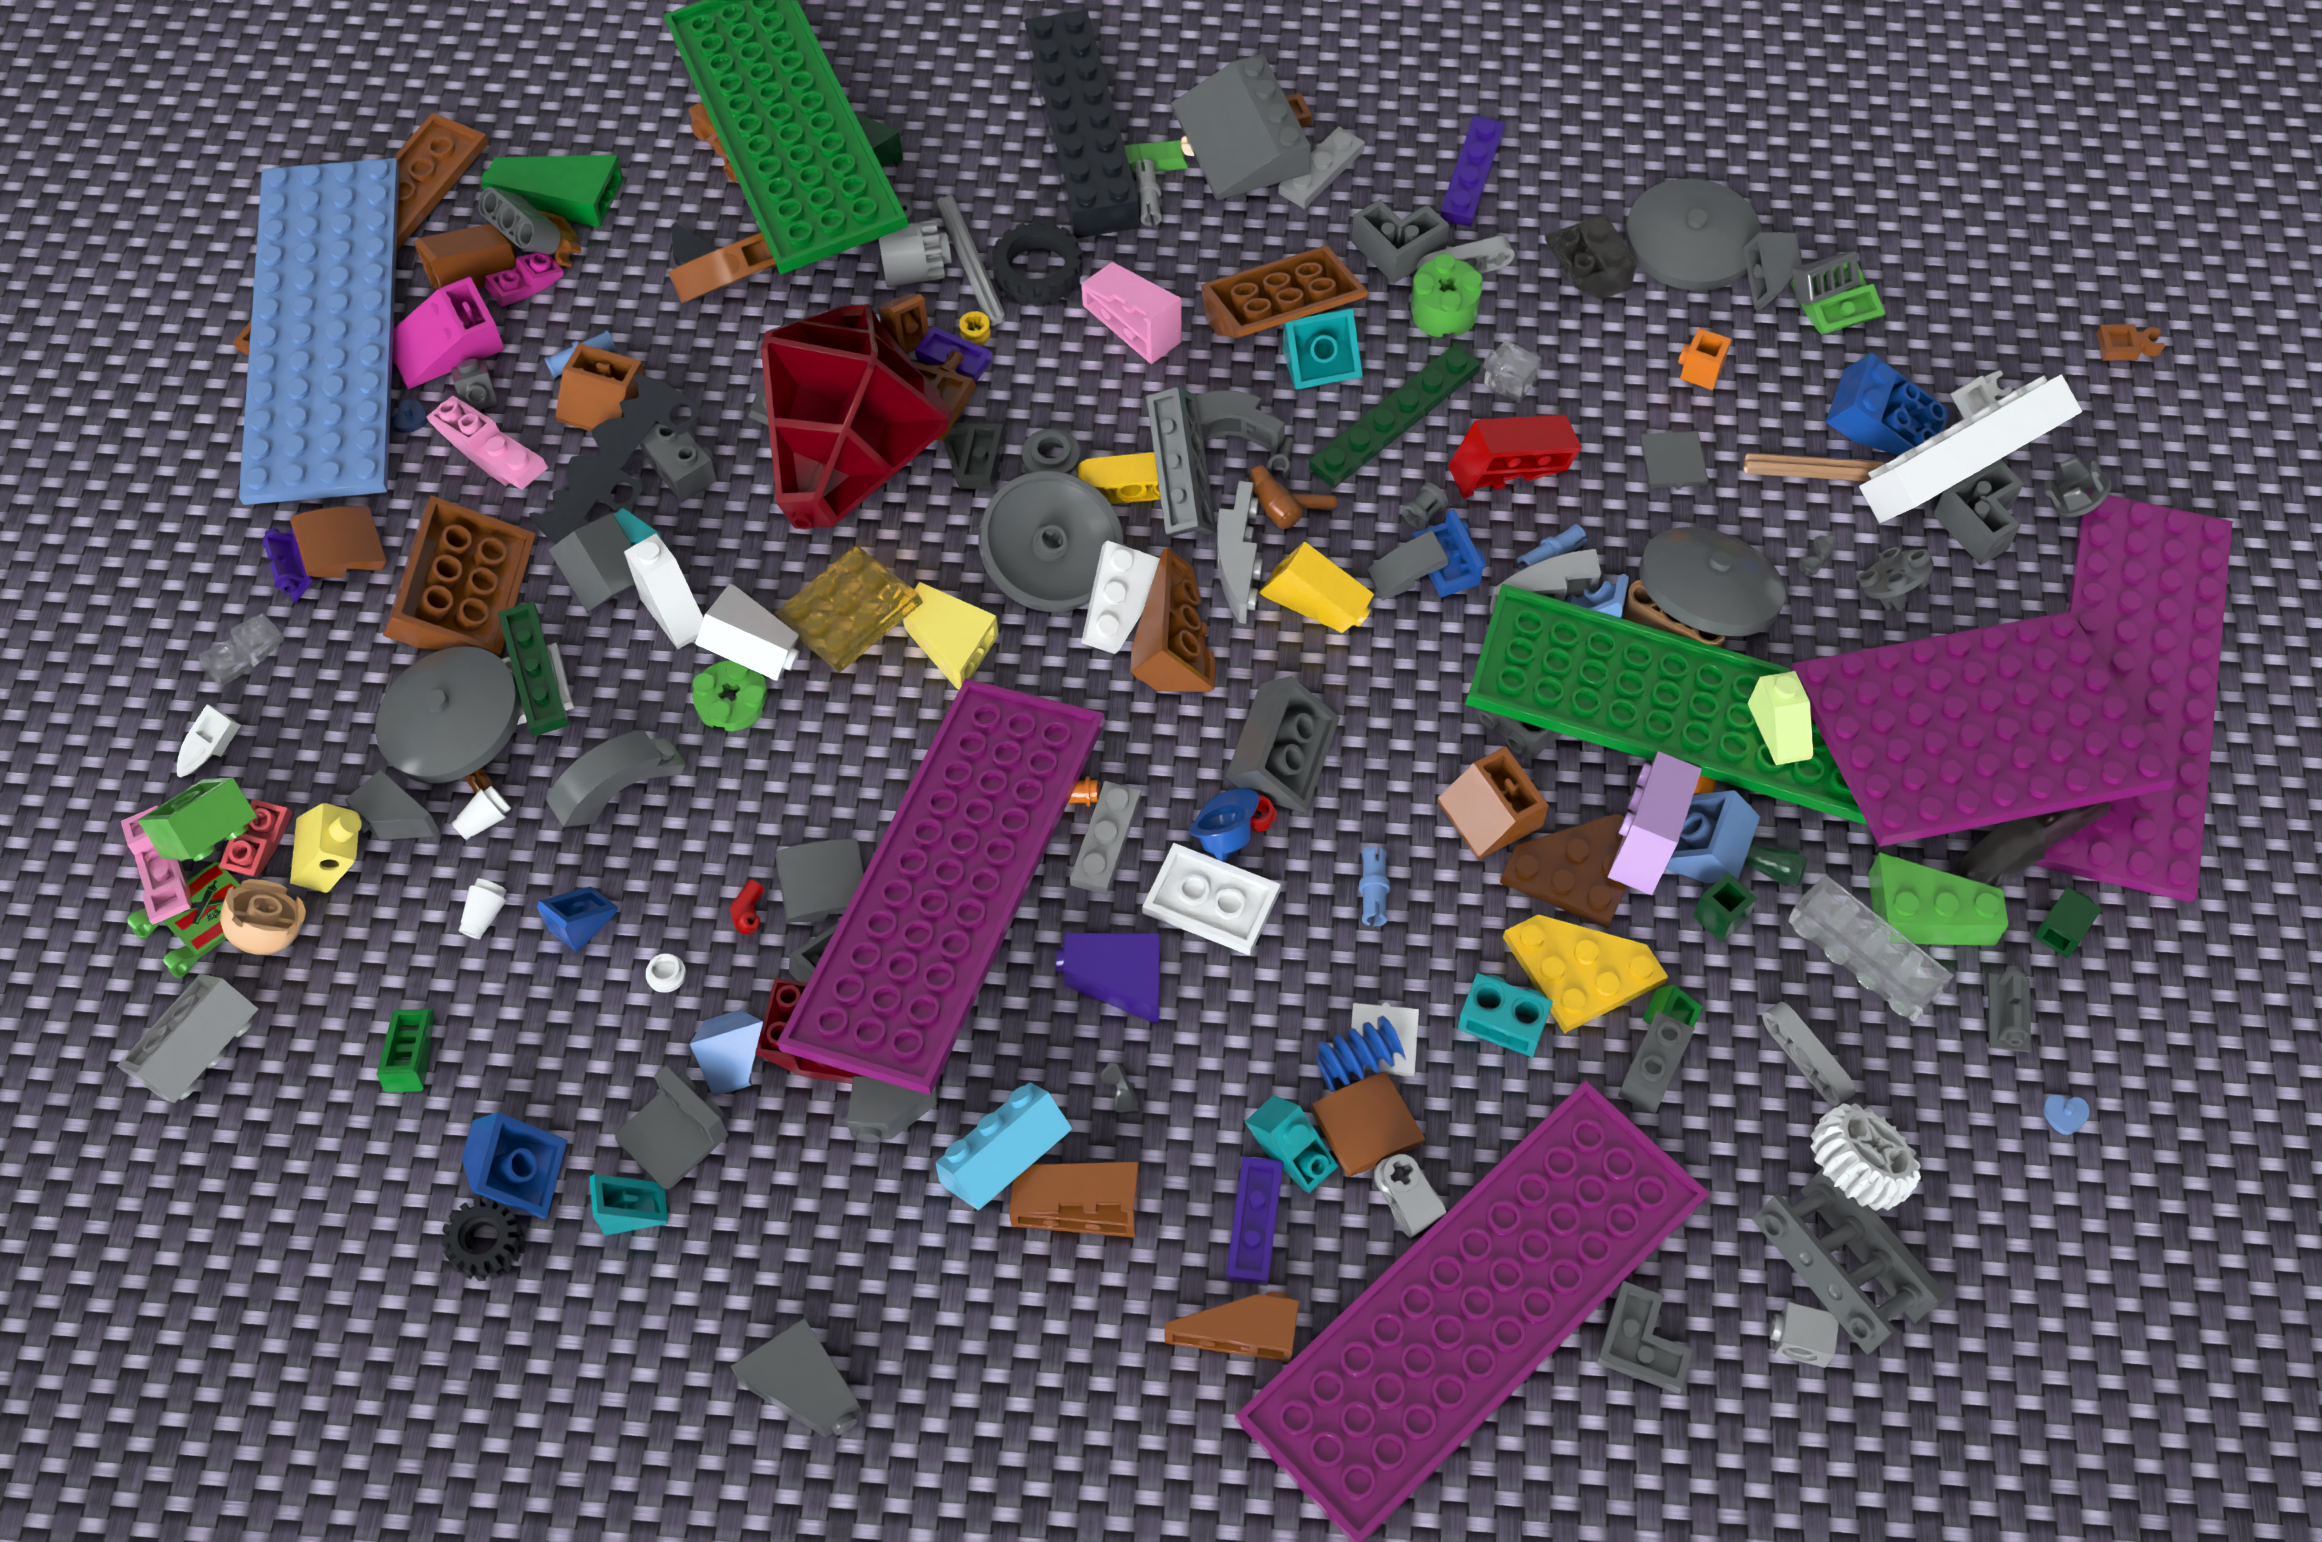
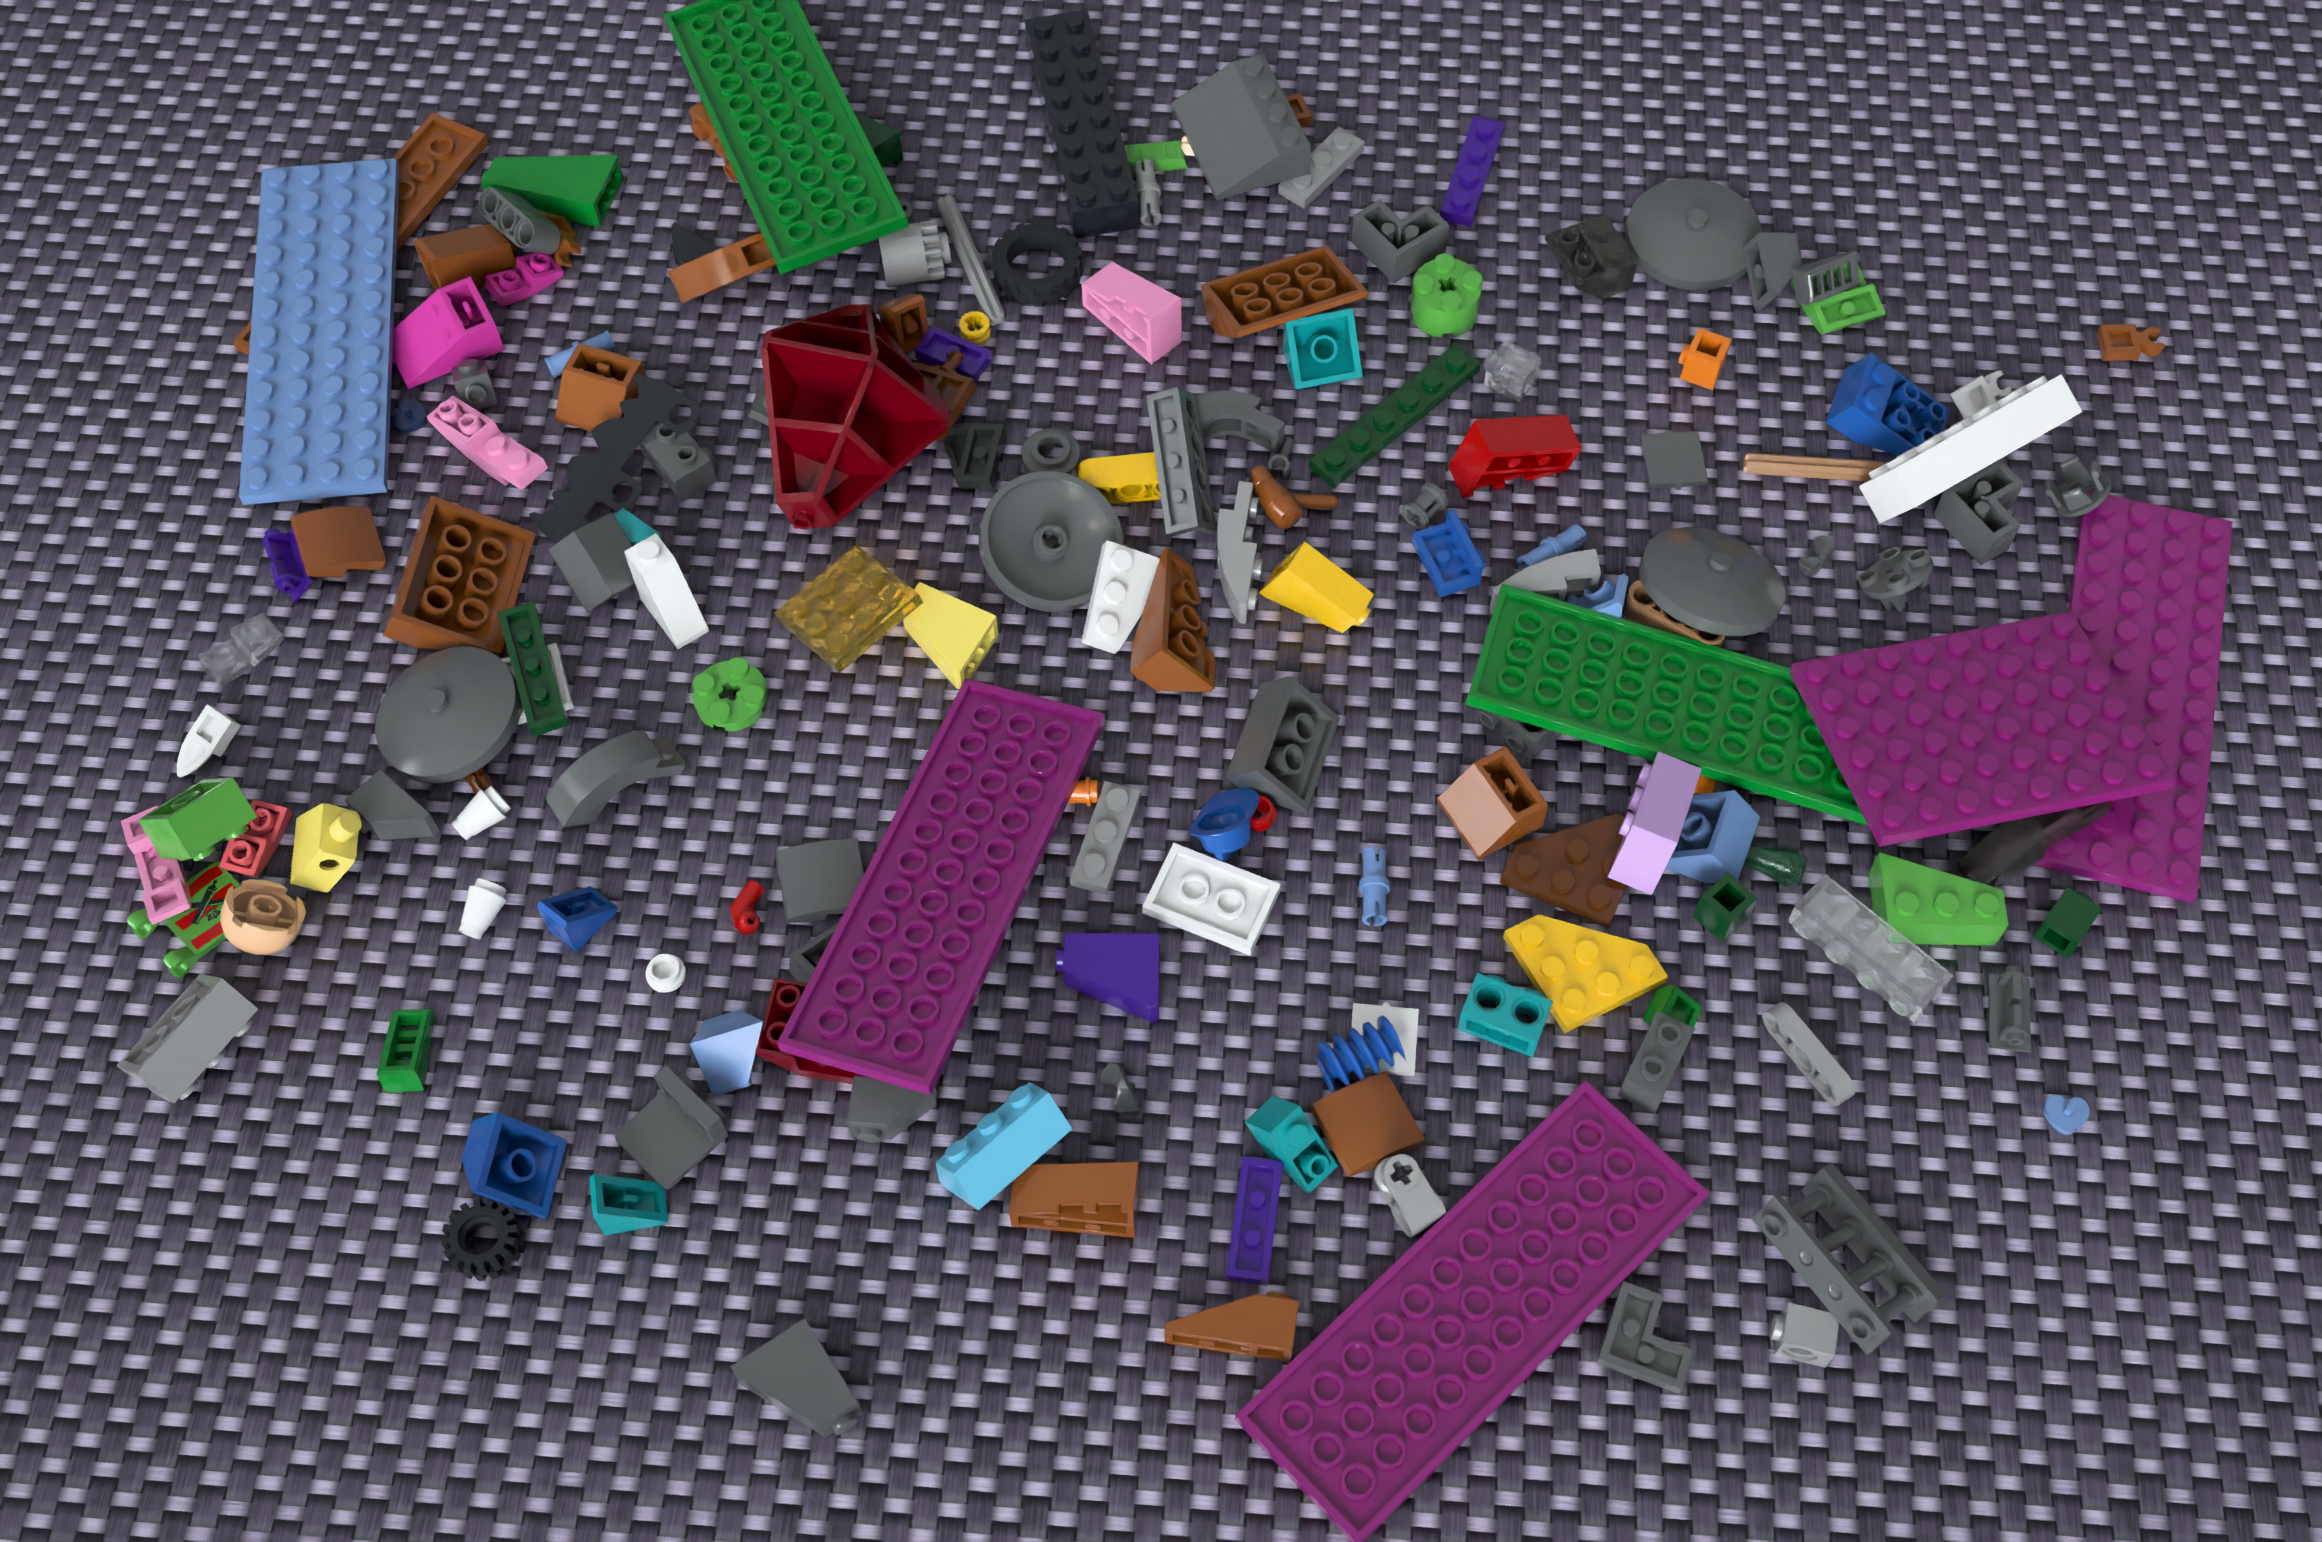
white slope [695,584,799,681] -> none
dark grey slope [1367,530,1448,601] -> none
light grey beam [1417,236,1515,274] -> none
yellowish green slope [1747,671,1813,765] -> none
white gear [1810,1103,1921,1211] -> none

